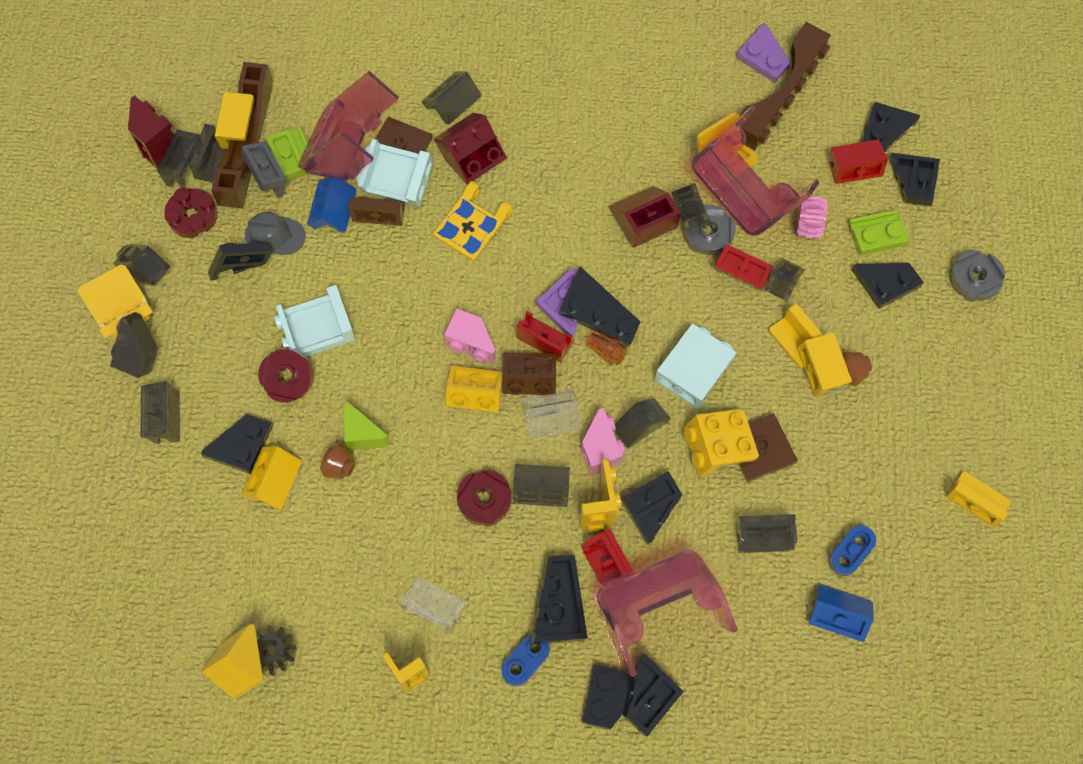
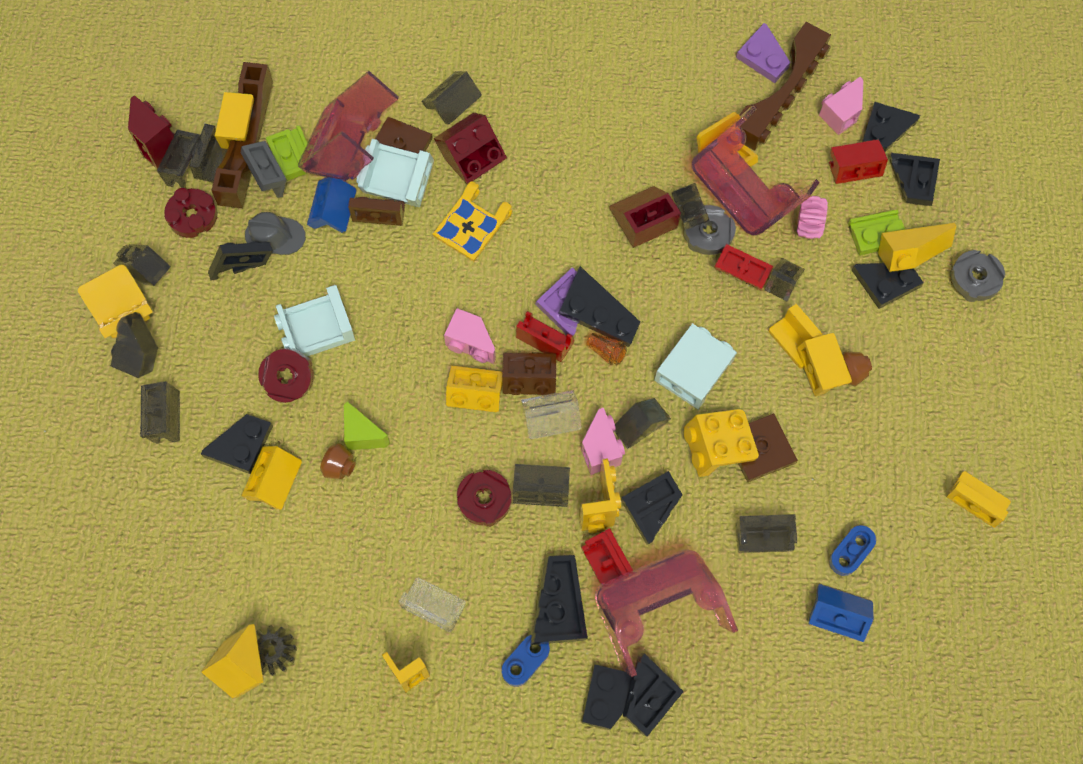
none -> bright pink slope [819,77,863,135]
none -> yellow slope [878,223,957,272]

